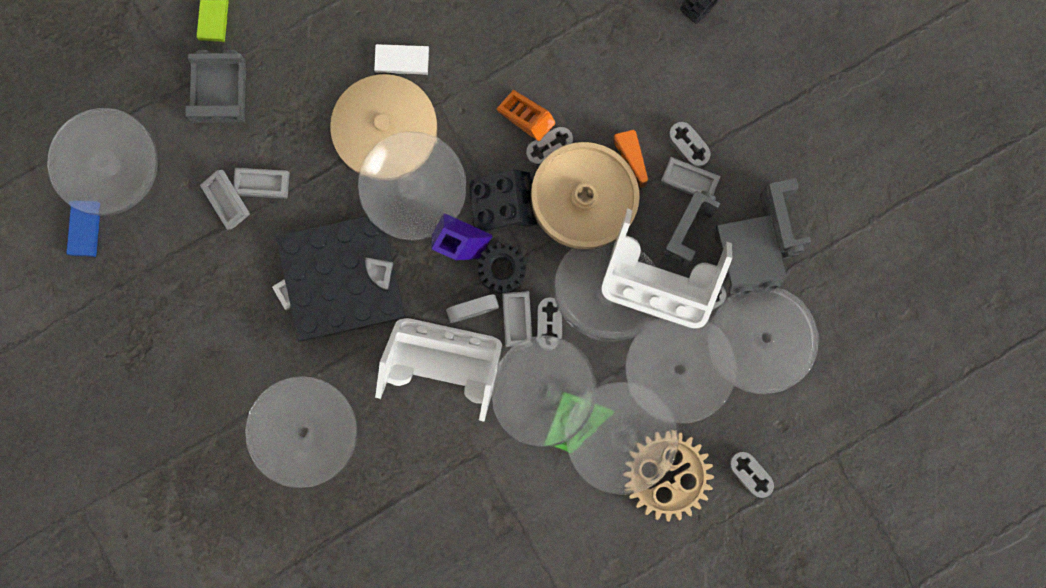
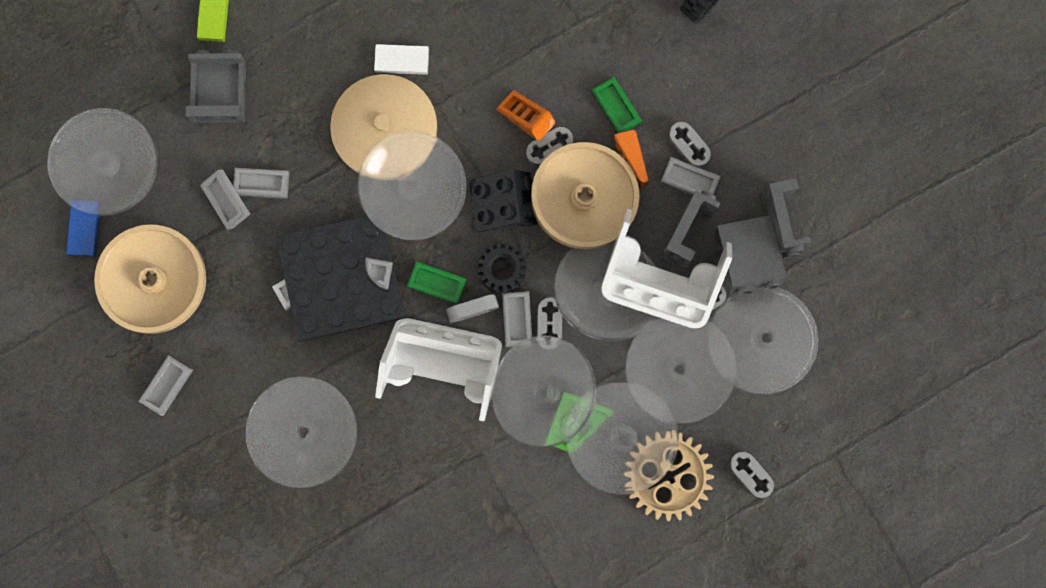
dark purple slope [431,213,492,260] -> none
none -> tan dish [94,225,206,334]
none -> light grey tile [138,355,193,416]
none -> green tile [407,261,467,305]
none -> green tile [591,77,642,134]

